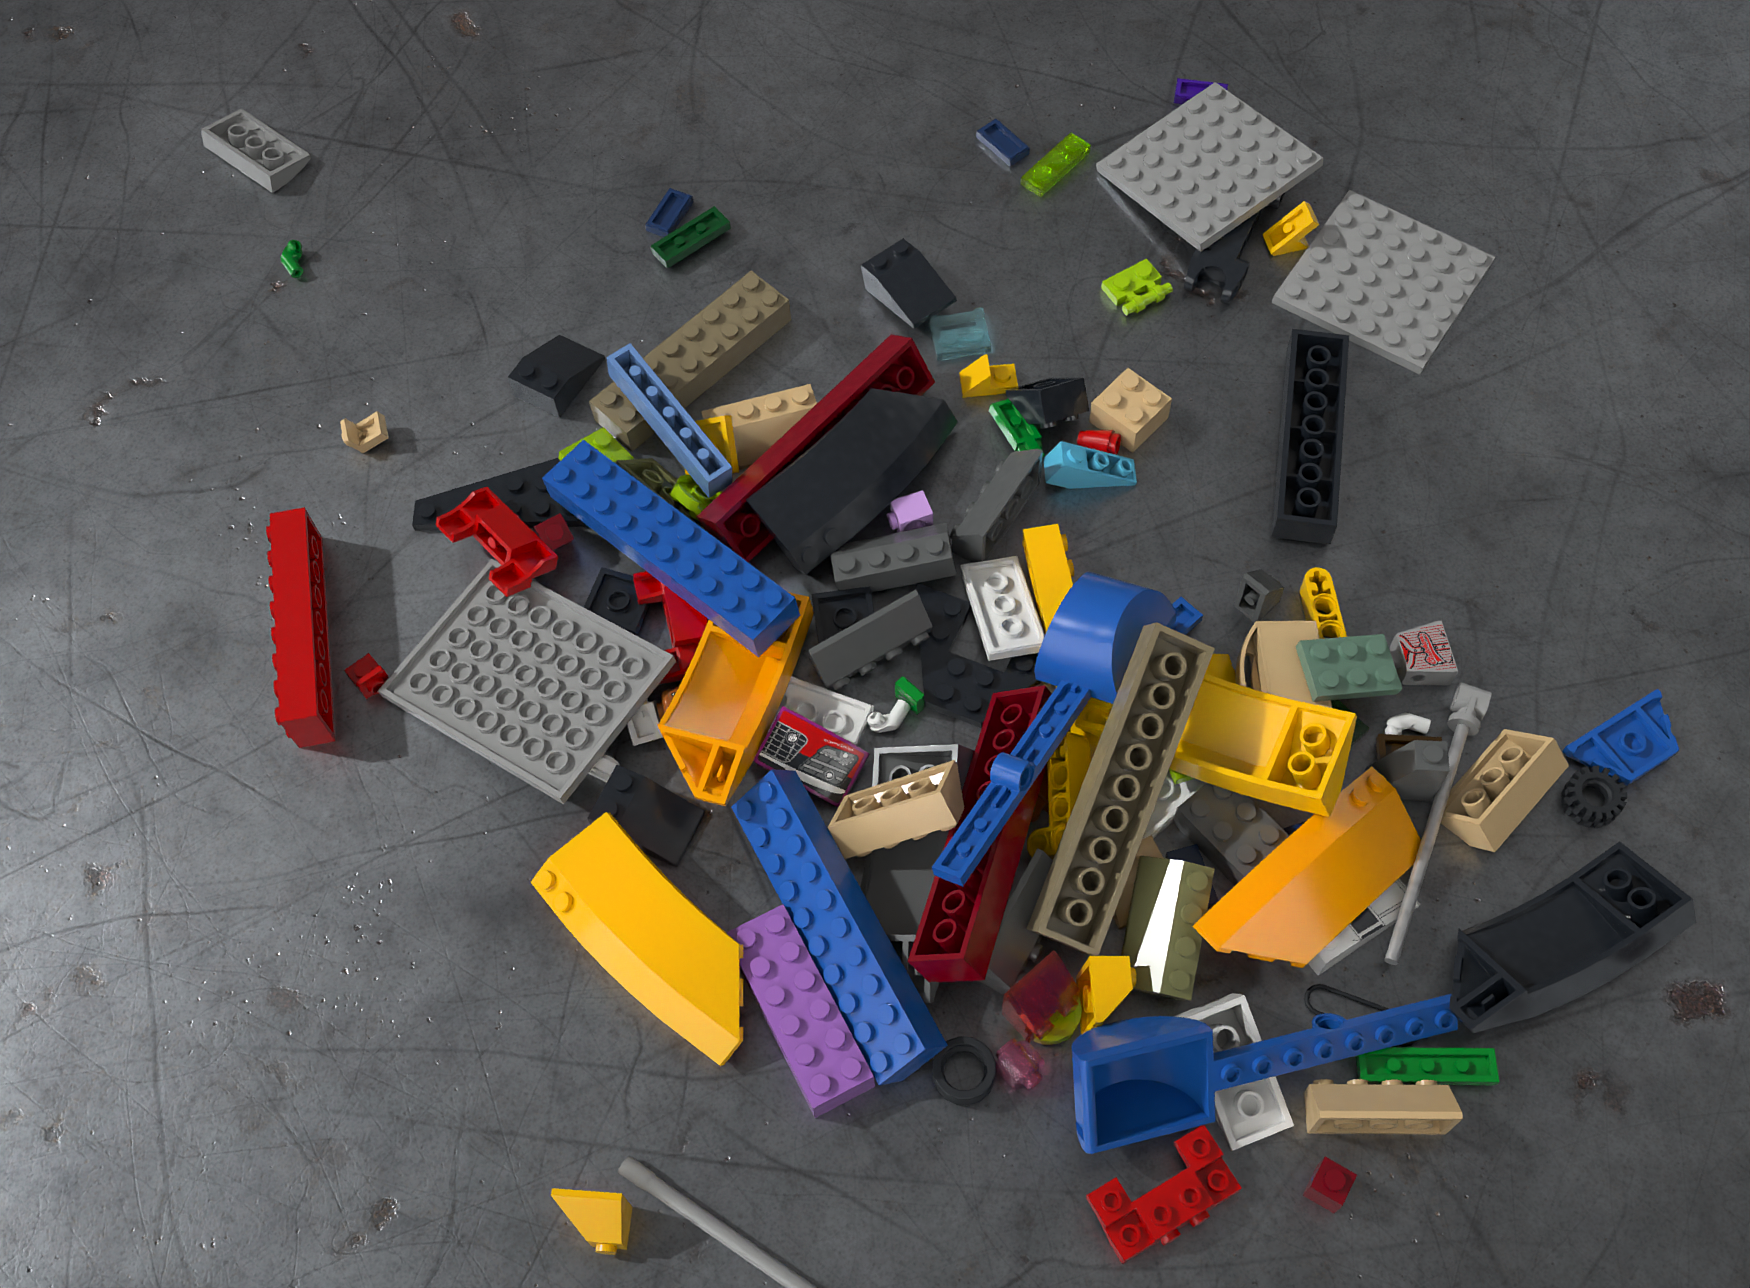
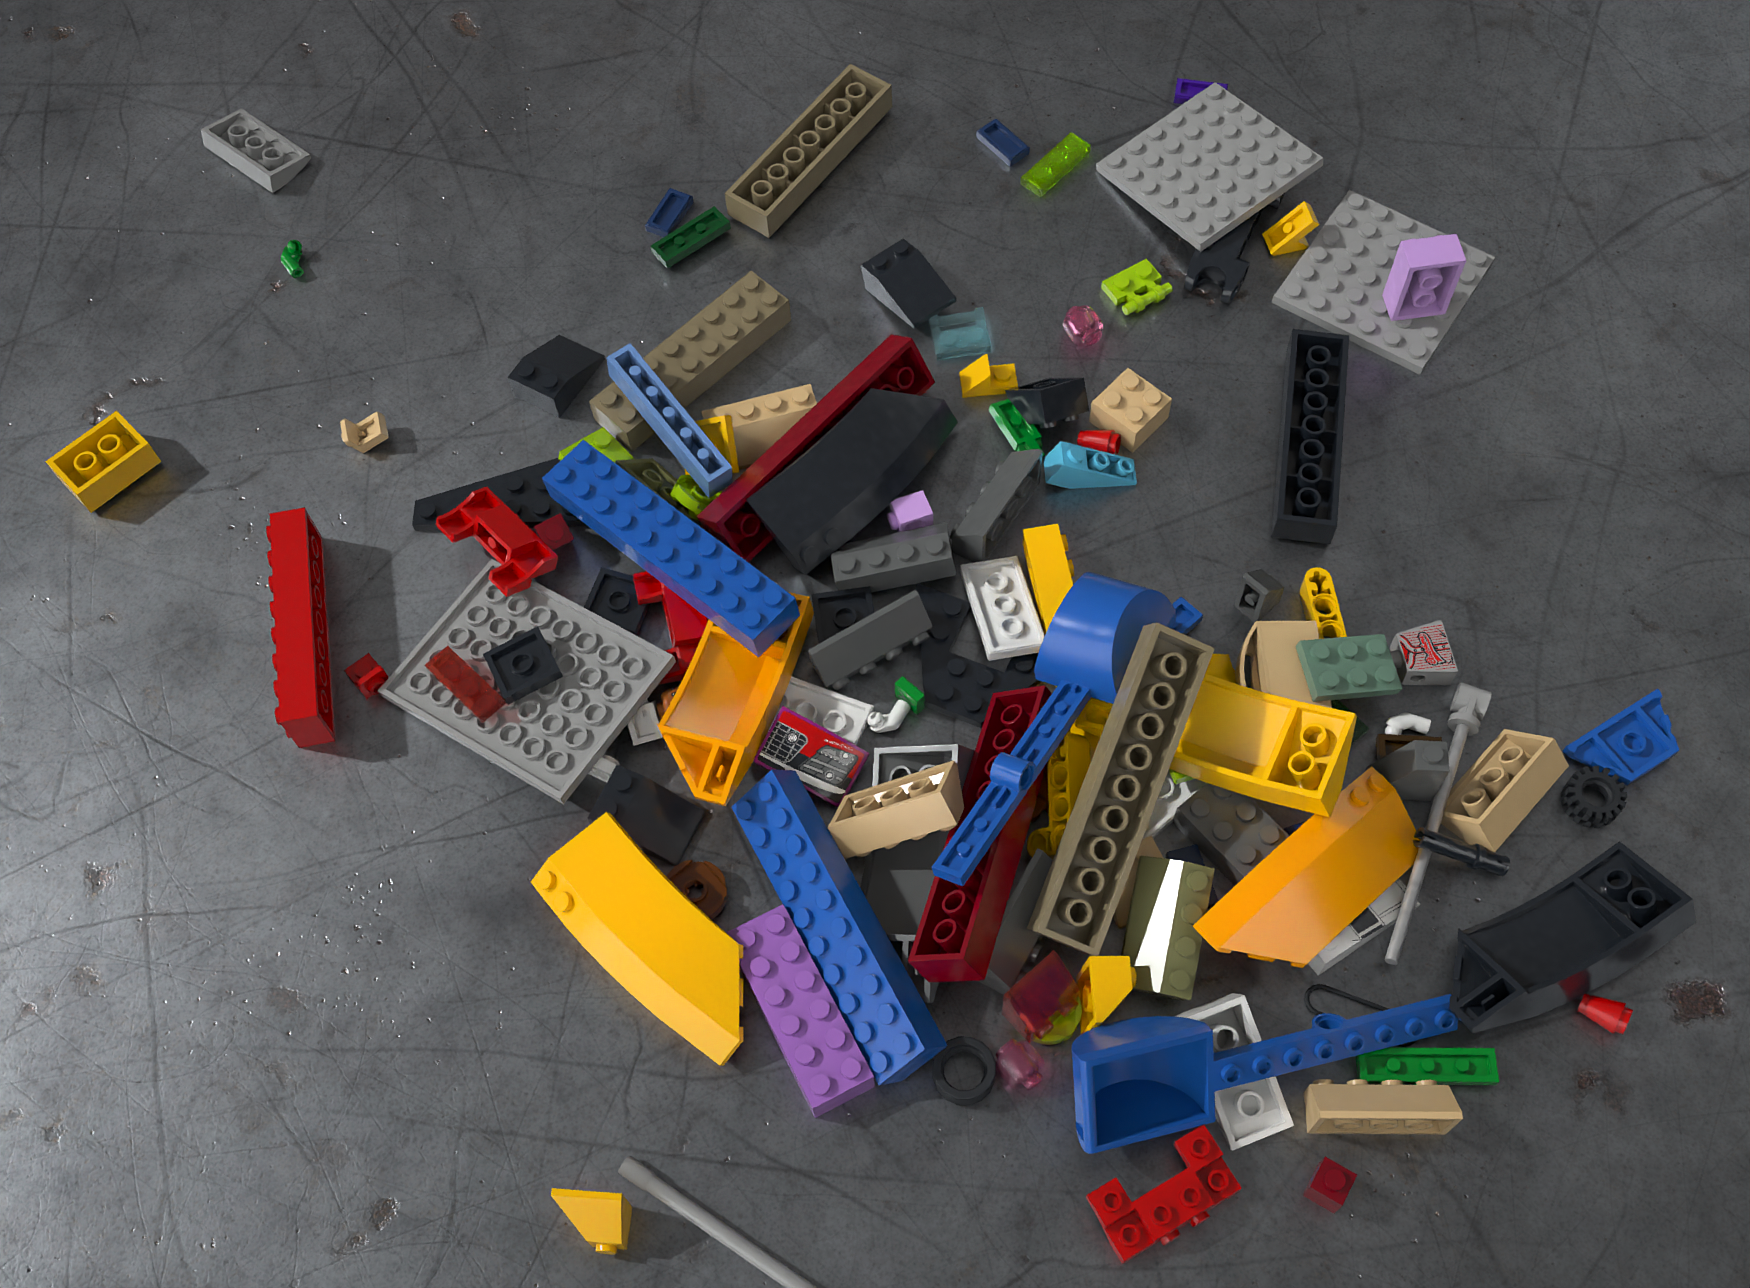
none -> yellow brick [45,410,161,513]
none -> clear red plate [424,646,506,724]
none -> black plate [483,626,563,705]
none -> reddish brown plate [666,860,728,920]
none -> dark tan brick [724,64,892,238]
none -> clear pink head [1062,305,1104,347]
none -> lavender brick [1382,234,1466,321]
none -> black pin [1413,827,1510,876]
none -> red cone [1577,994,1633,1035]

